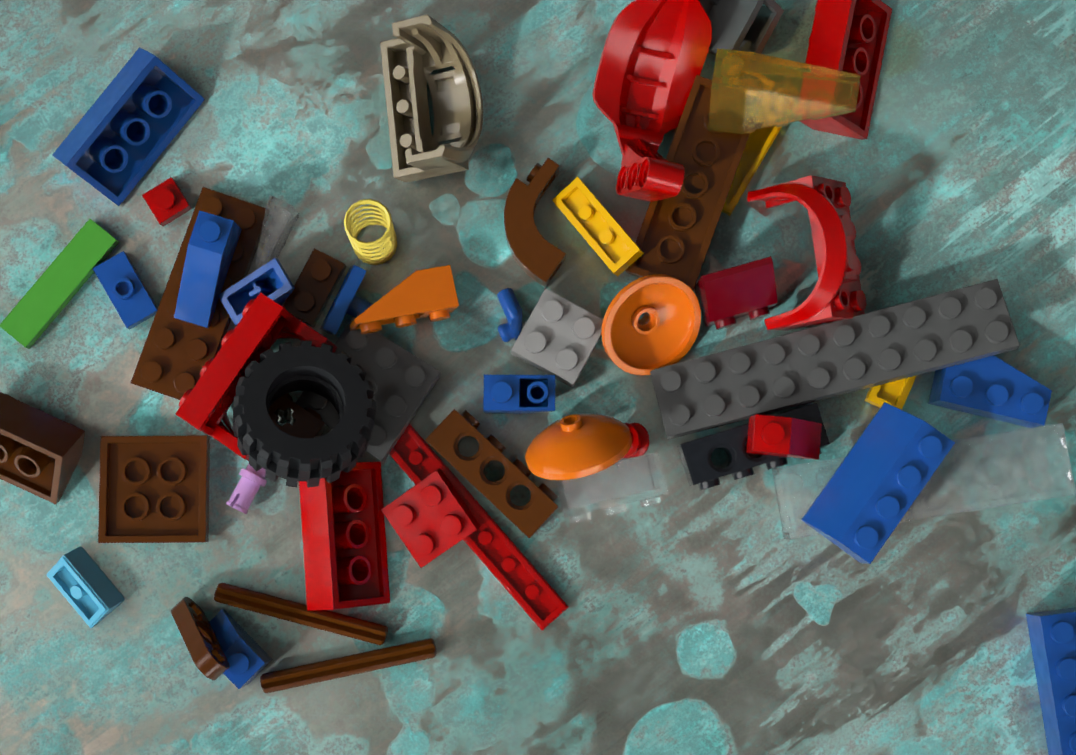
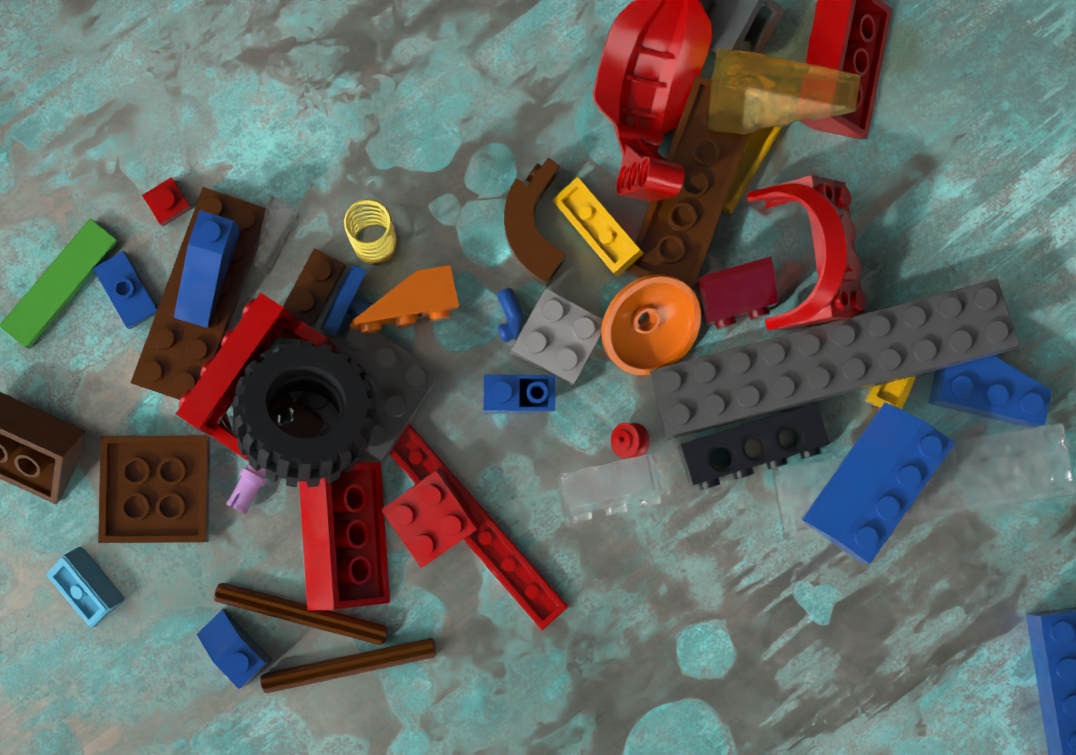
blue slope [52,47,205,206] -> none
reddish brown beam [171,597,230,680] -> none
blue slope [218,258,295,325] -> none
dark tan piece [380,14,483,183] -> none
reddish brown brick [425,409,558,538] -> none
orange dish [525,413,632,480] -> none
red slope [746,414,822,460] -> none

